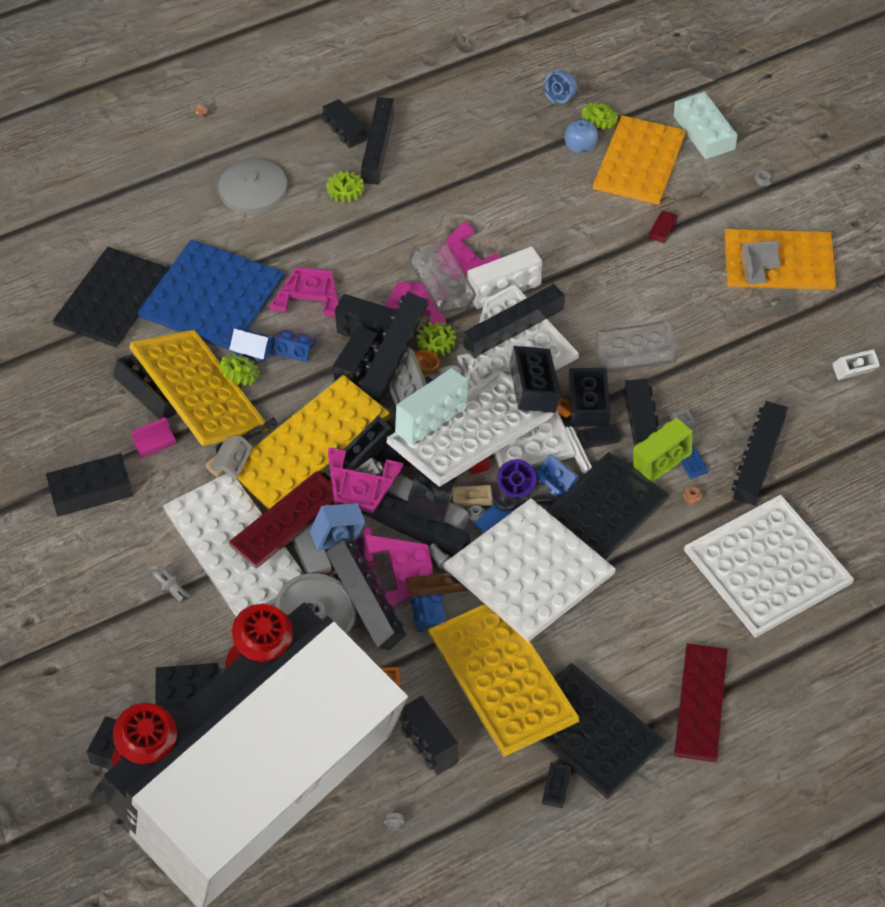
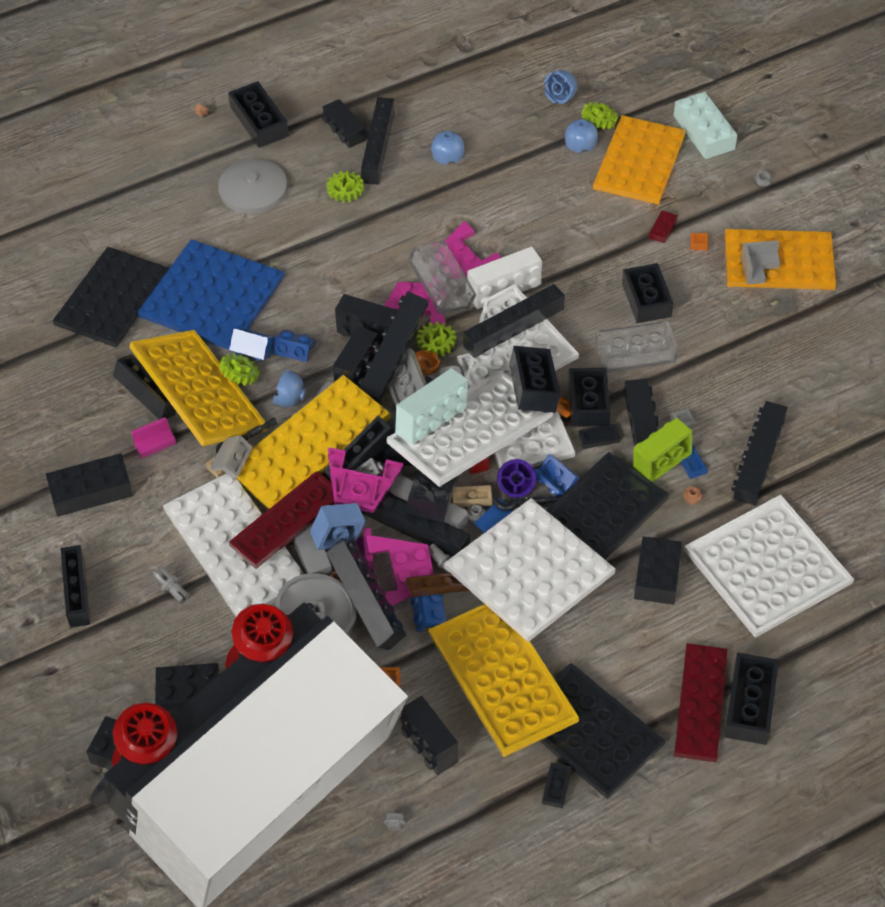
dark pink wing [270,267,338,317] -> none
white axle [565,427,592,474] -> none
white brick [833,349,879,380] -> none
none -> black brick [60,545,90,628]
none -> black brick [228,81,289,148]
none -> medium blue cylinder [273,369,306,408]
none -> medium blue cylinder [431,131,465,164]
none -> black brick [622,263,673,323]
none -> black brick [634,536,682,605]
none -> orange tile [690,233,708,251]
none -> black brick [724,652,779,745]

